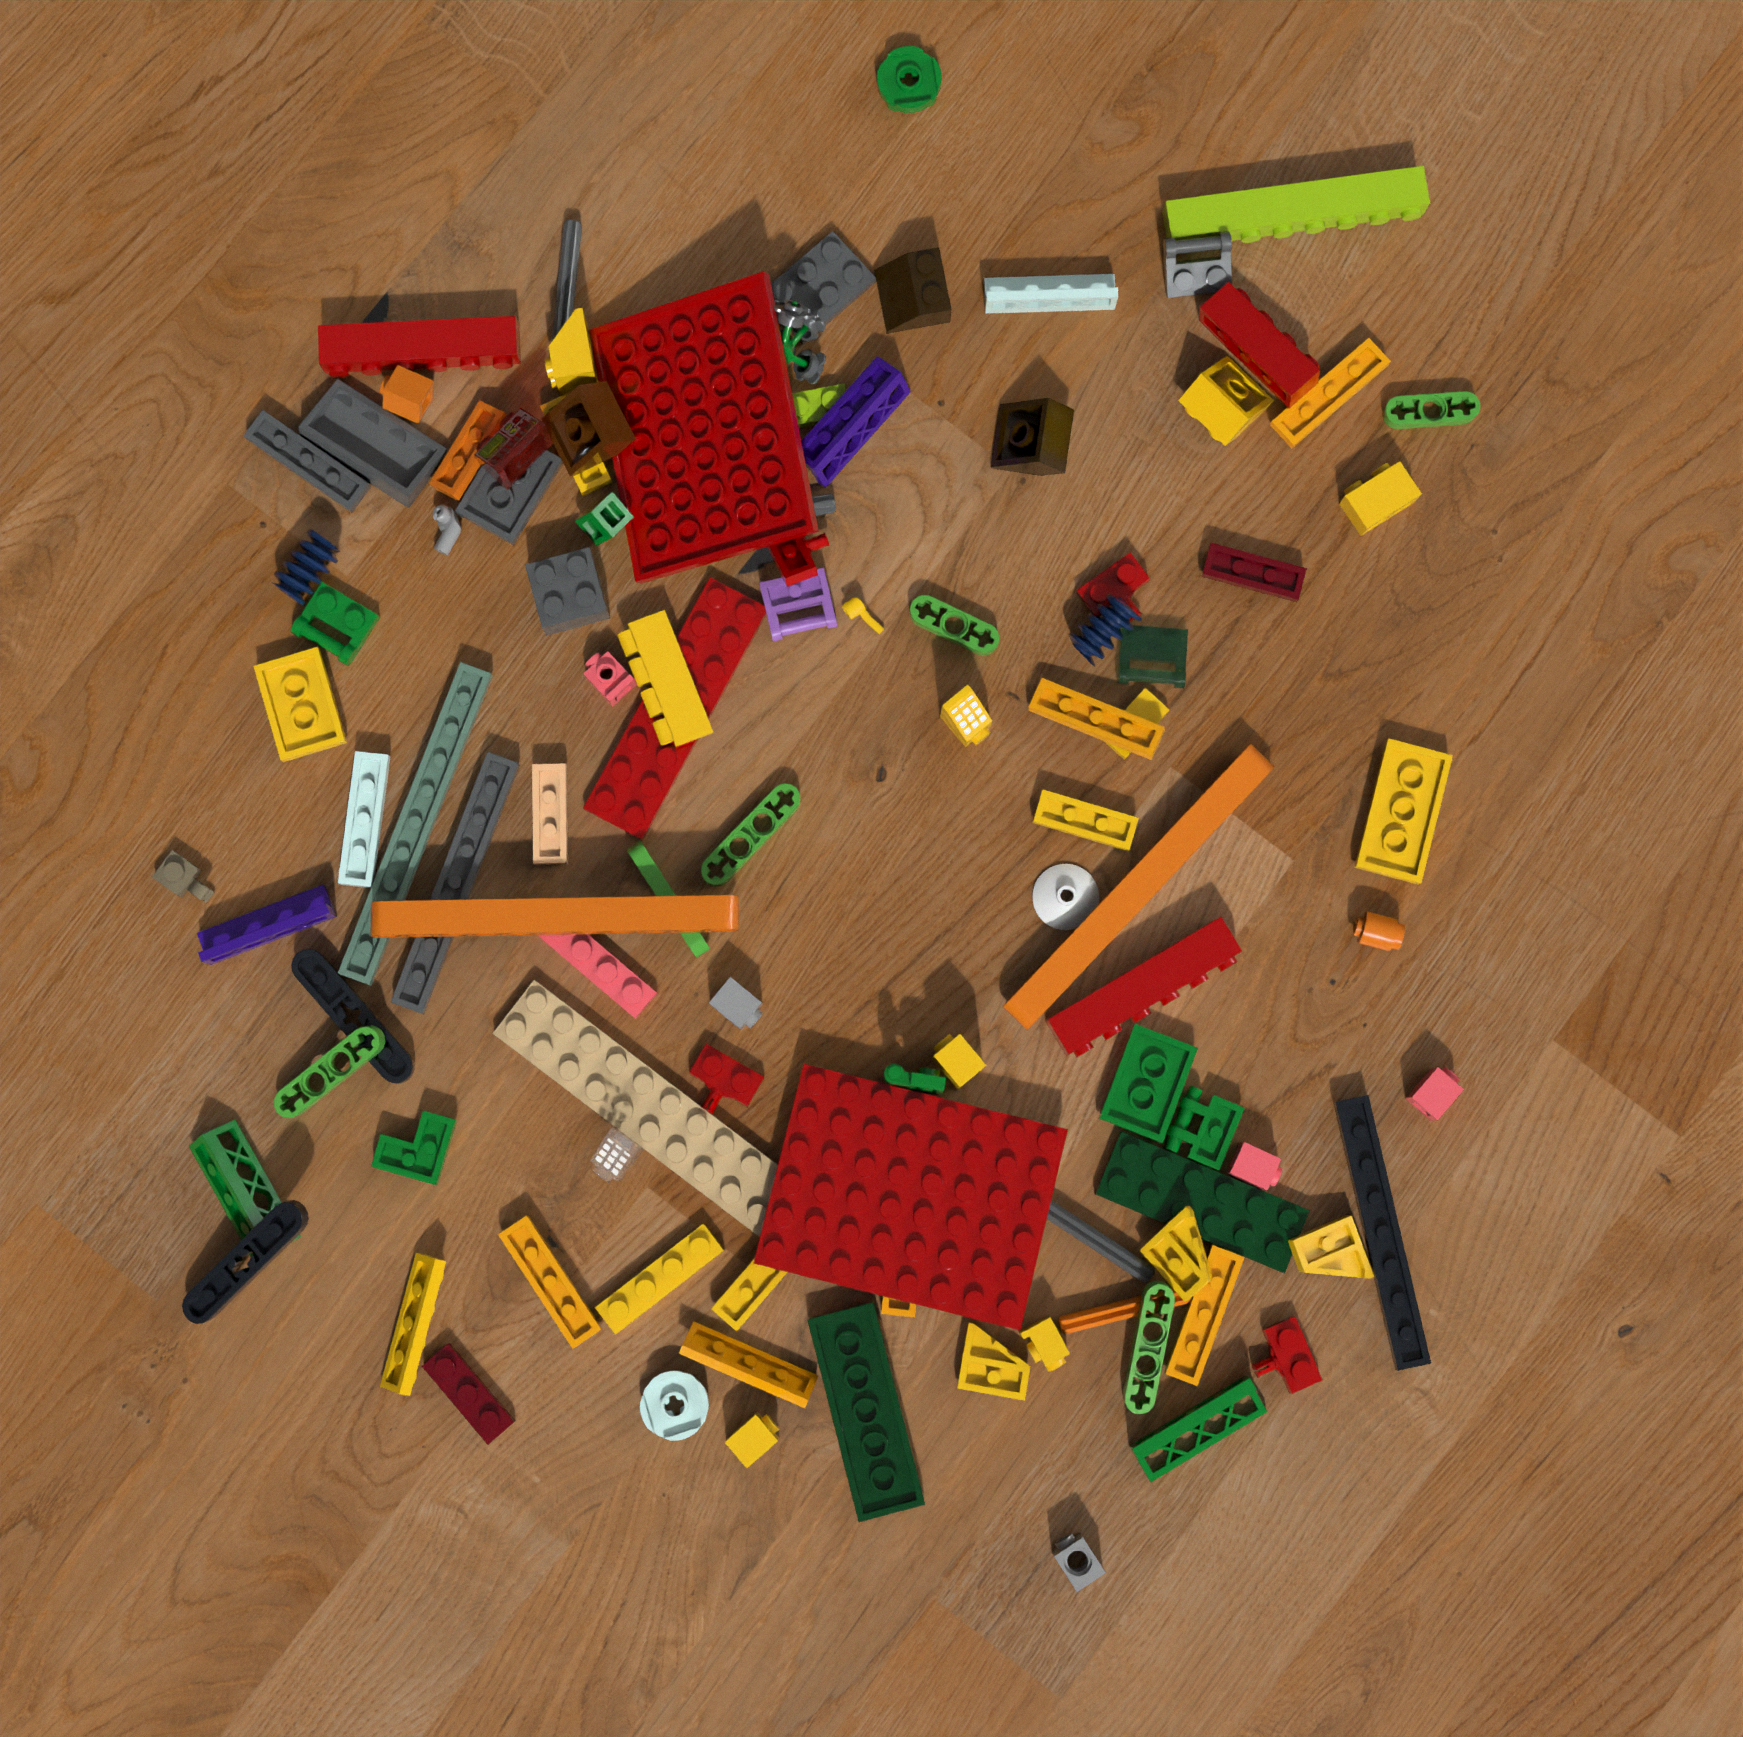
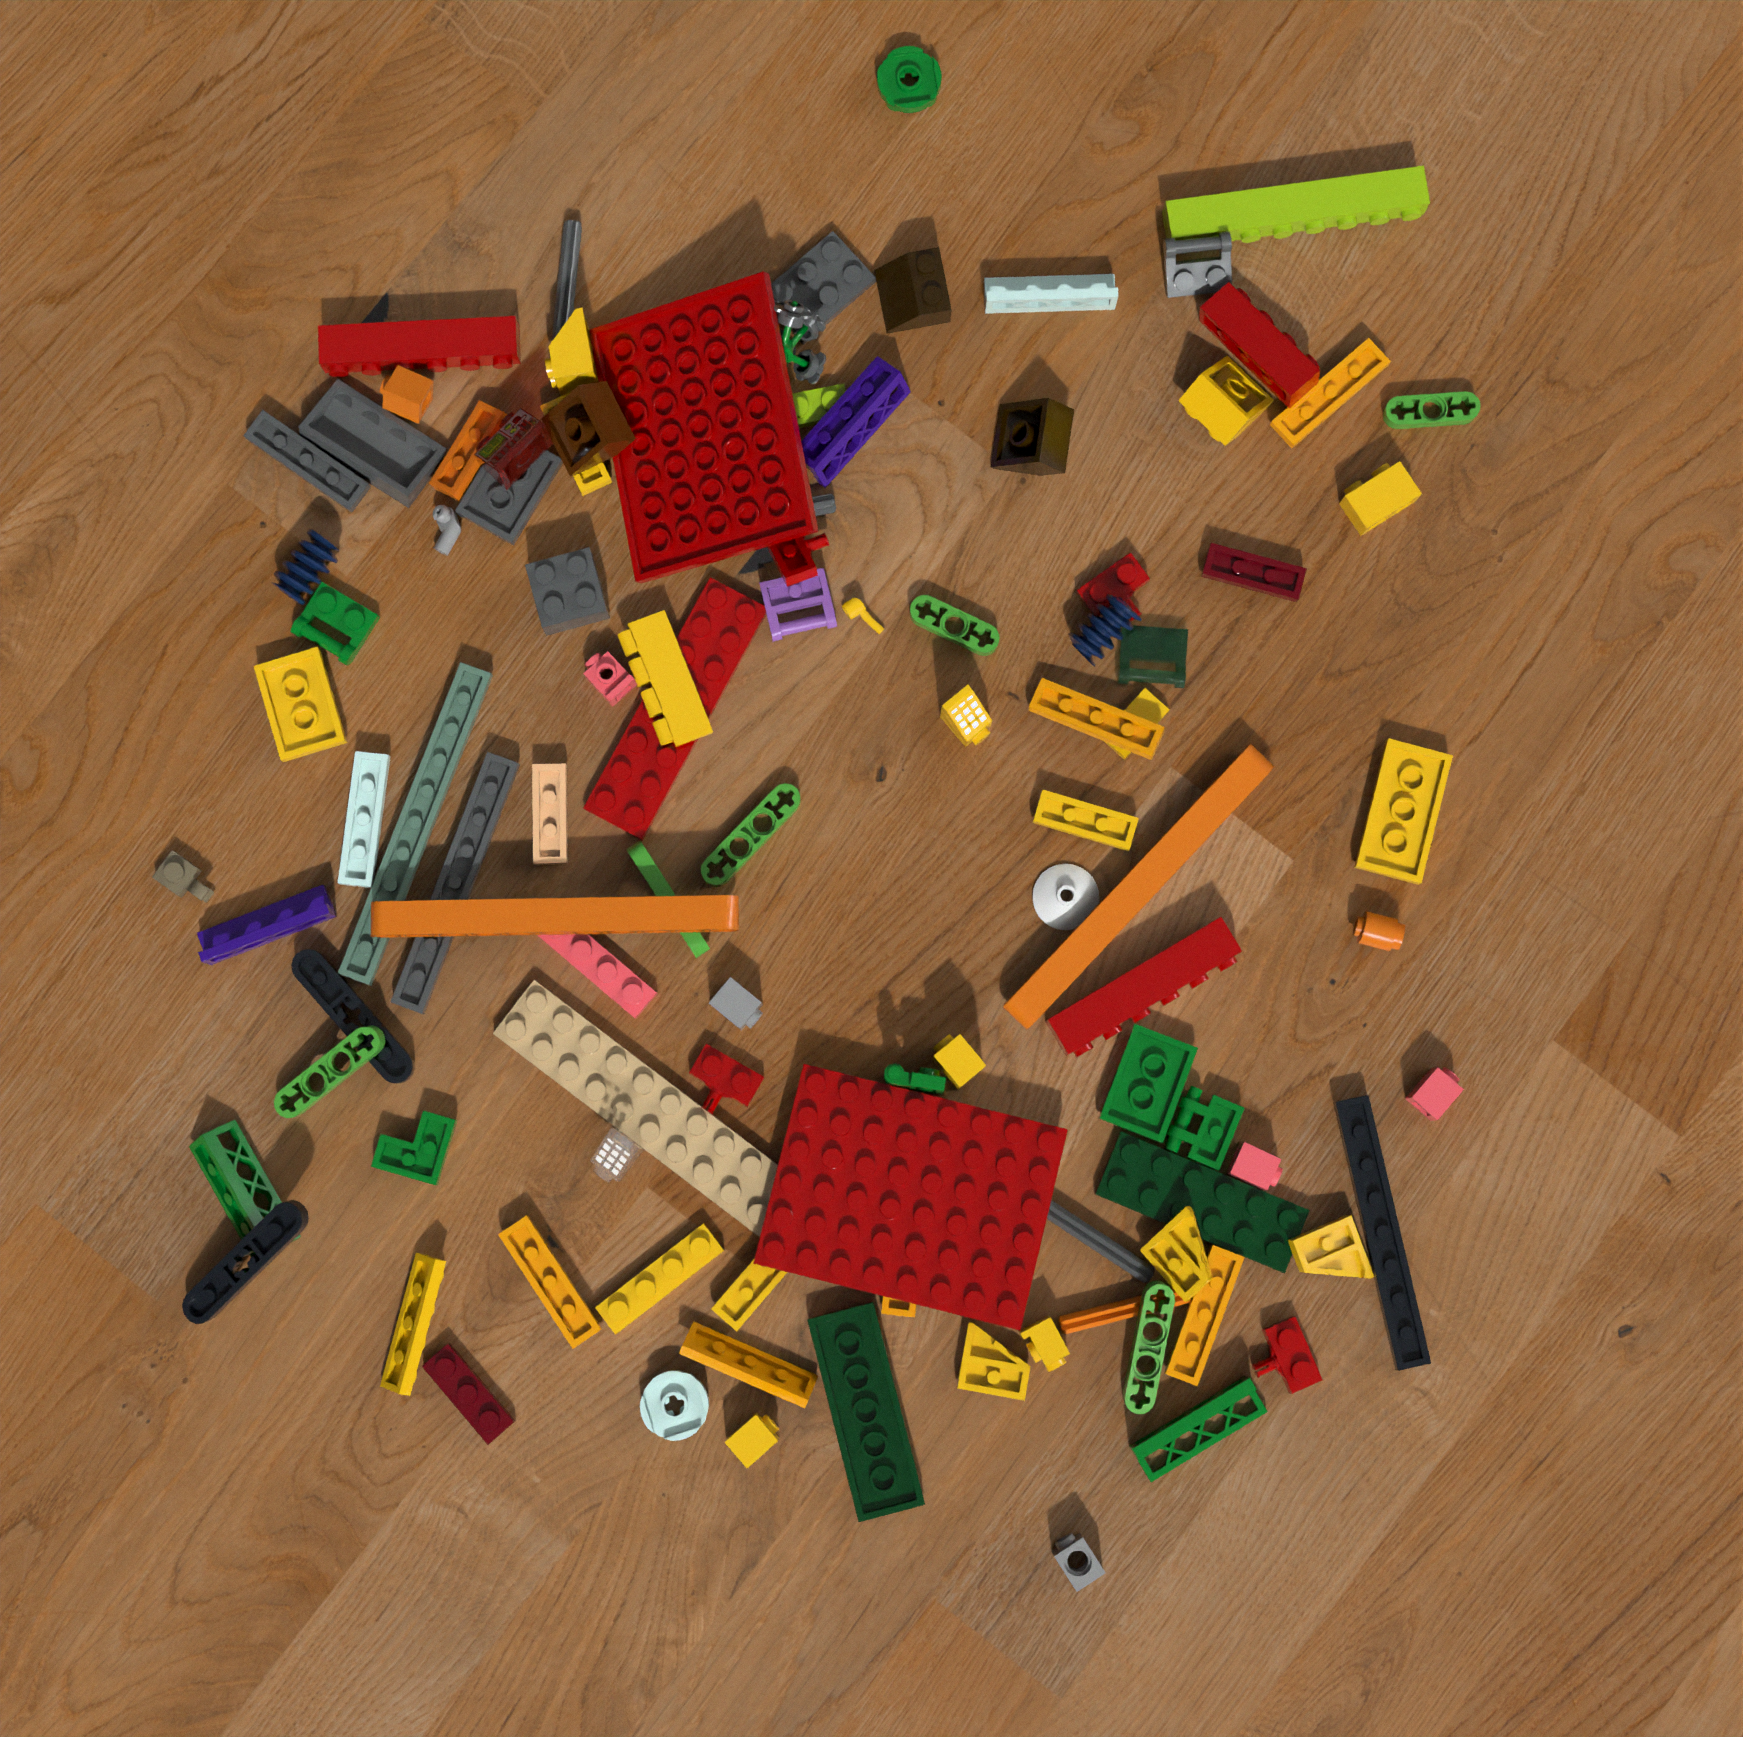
green brick [575,492,634,546] -> none

